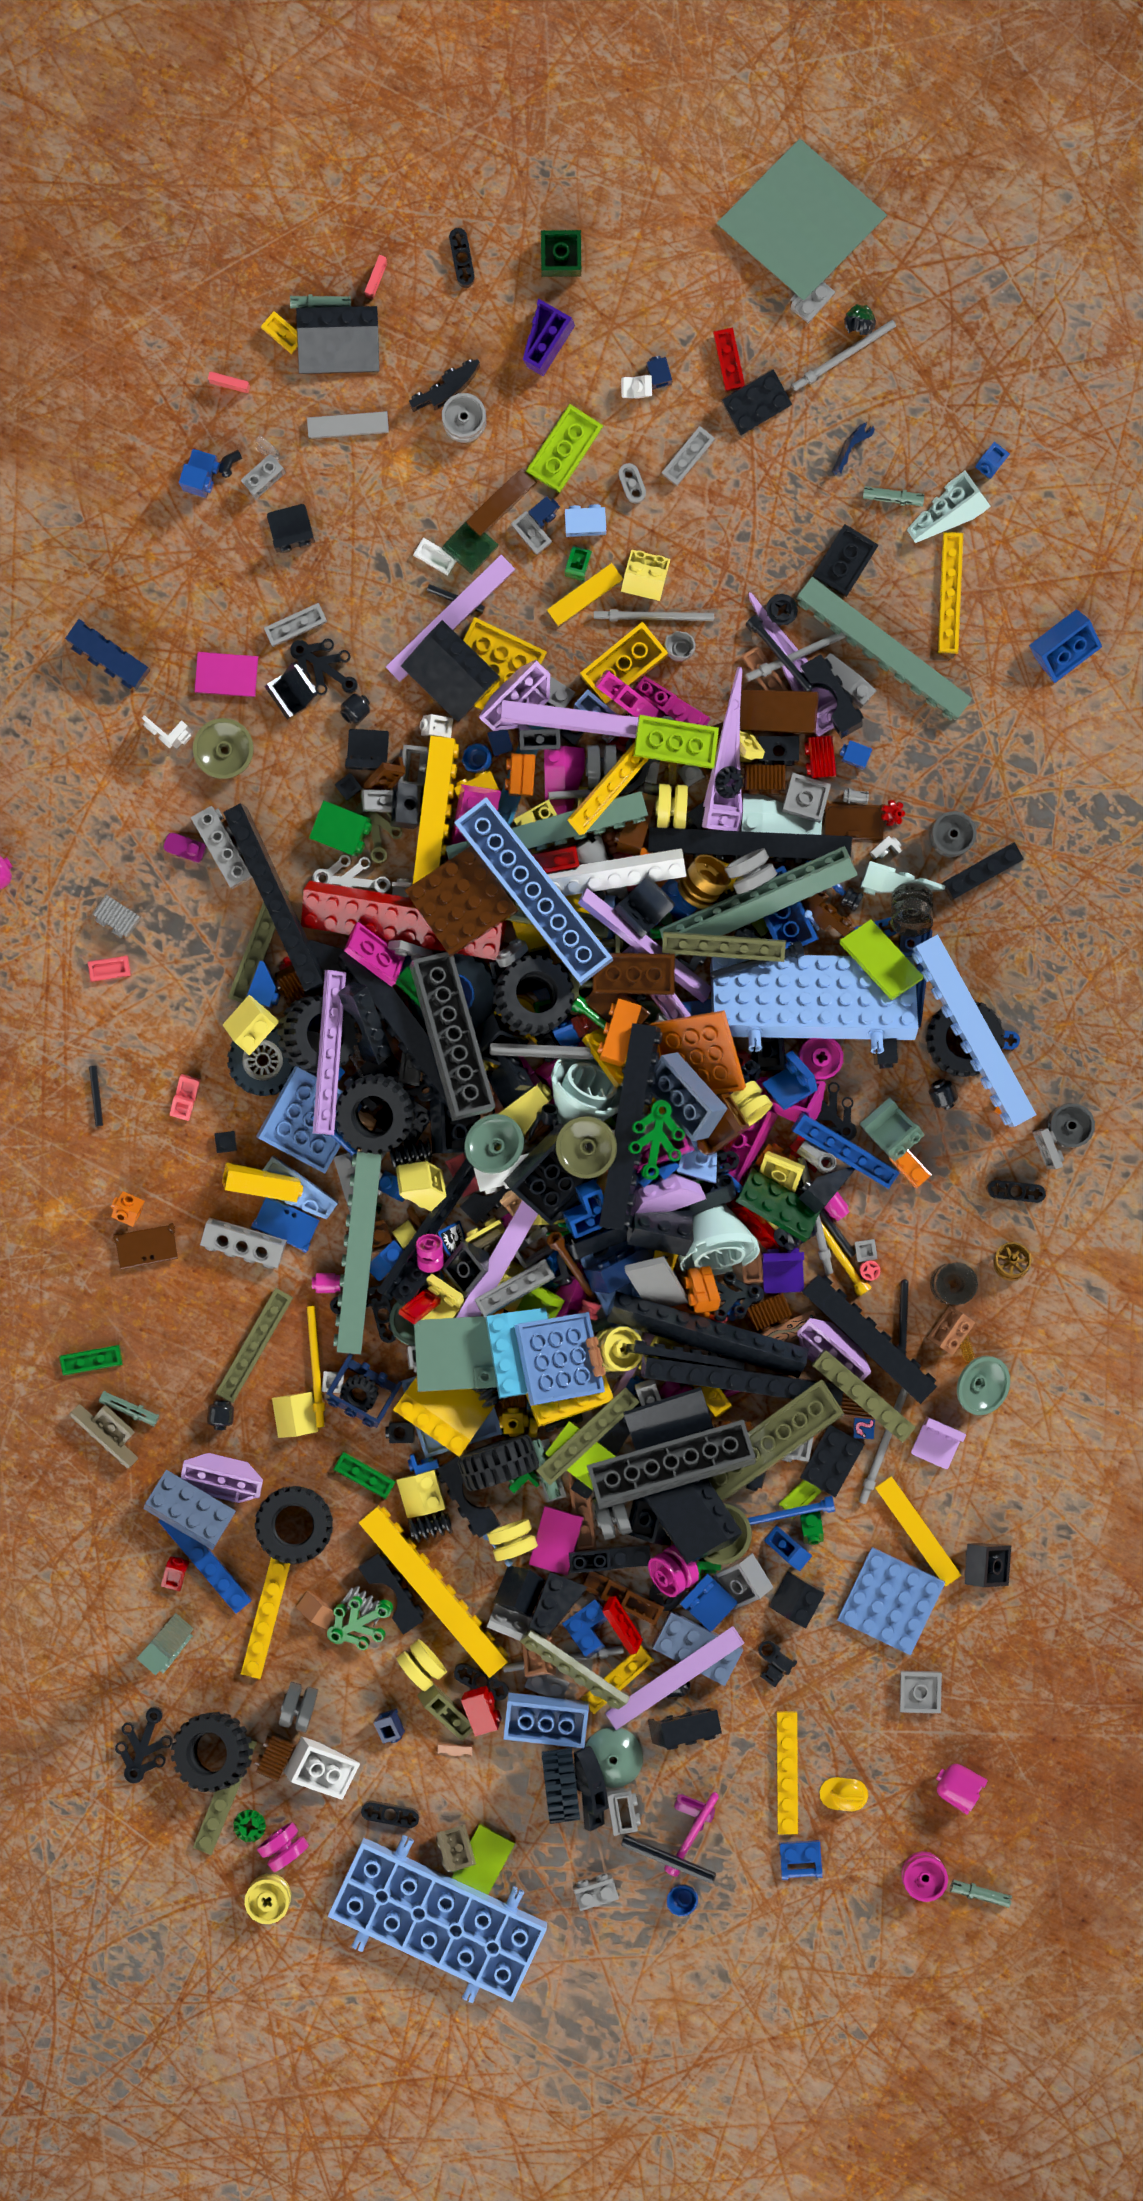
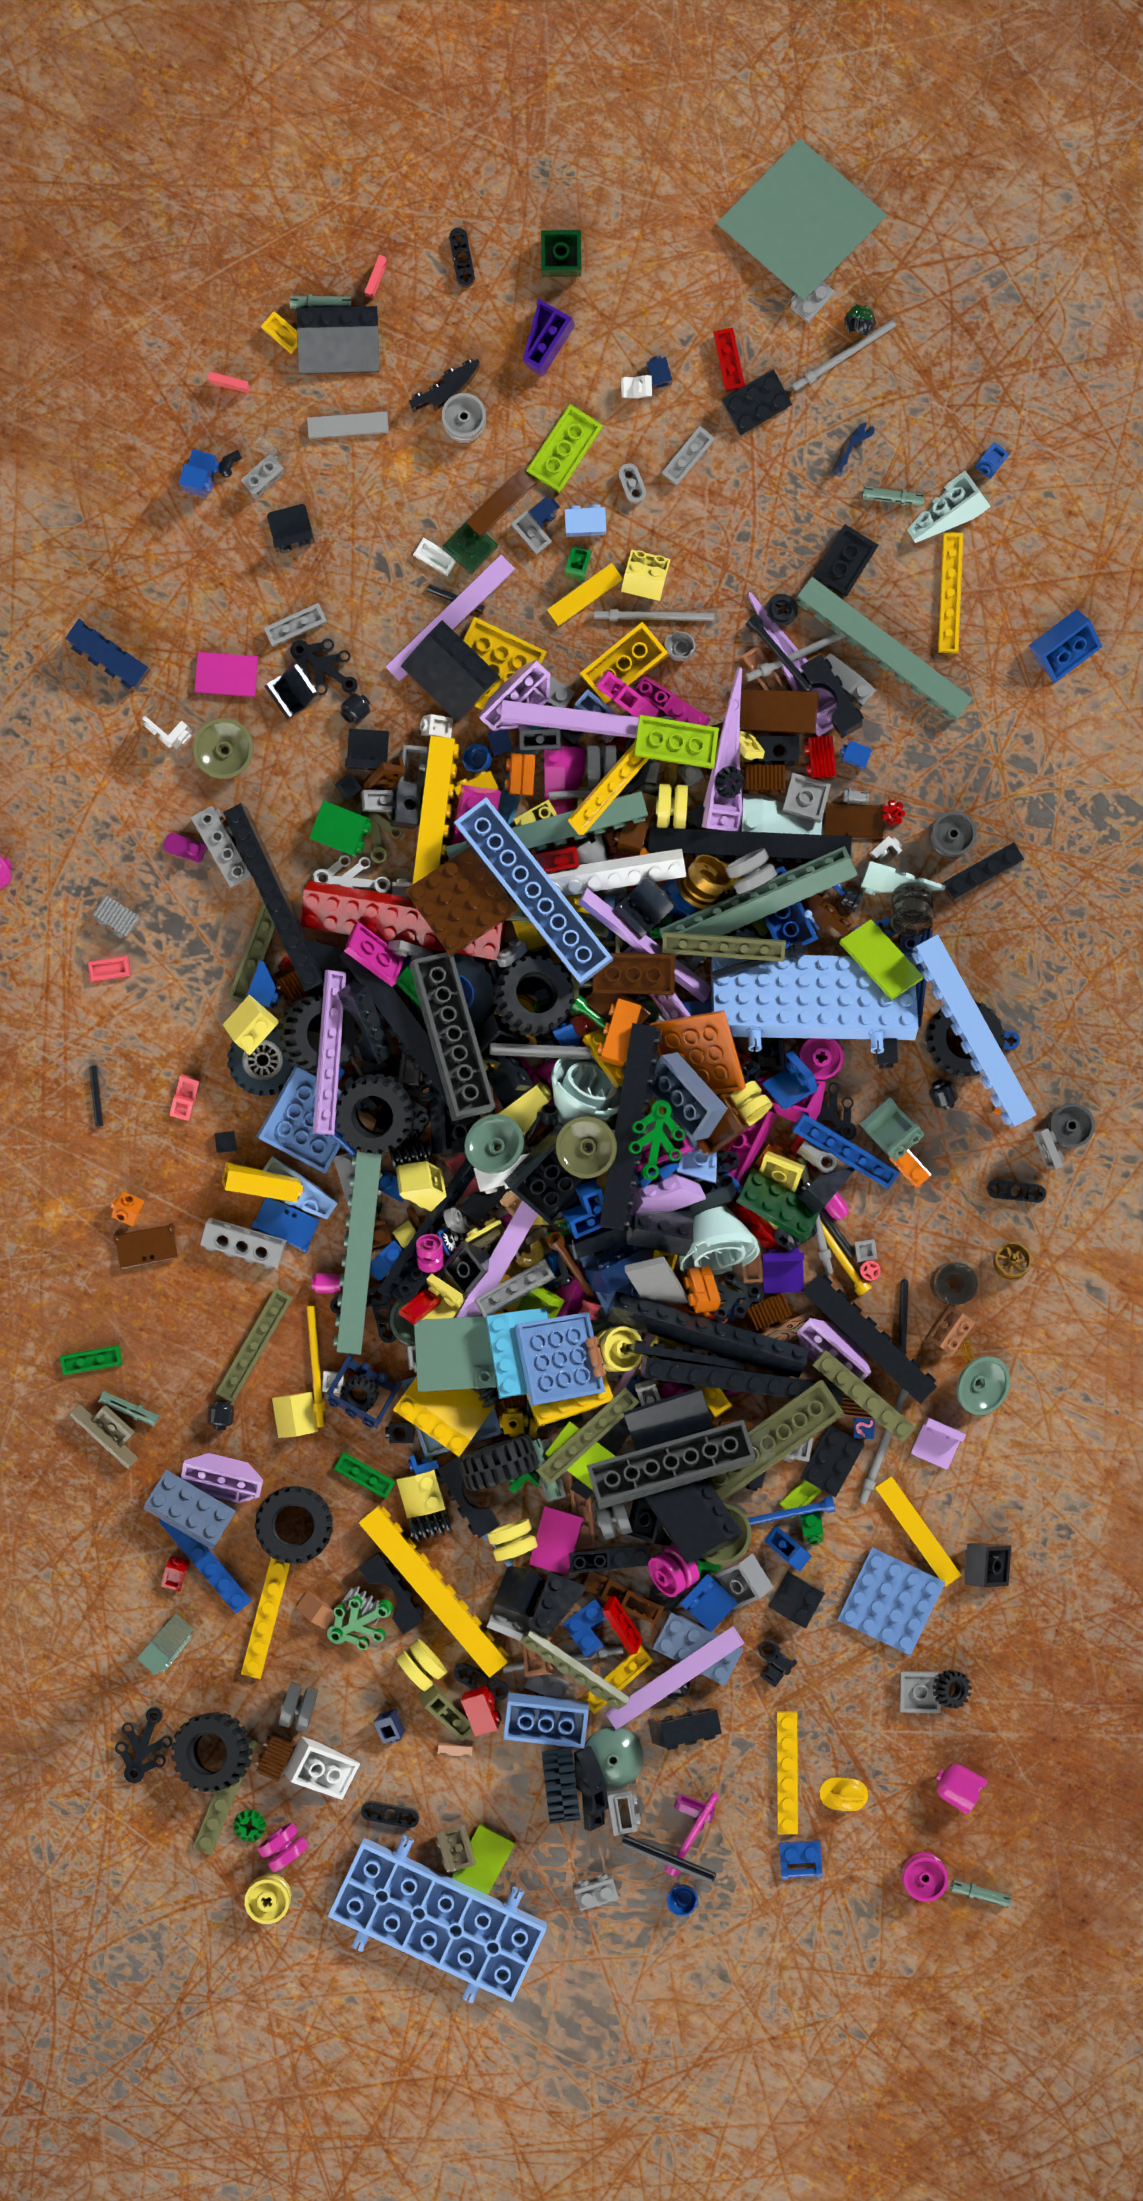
none -> light grey plate [444,1208,472,1234]
none -> clear yellow hair [515,1239,545,1268]
none -> black tyre [932,1670,972,1709]

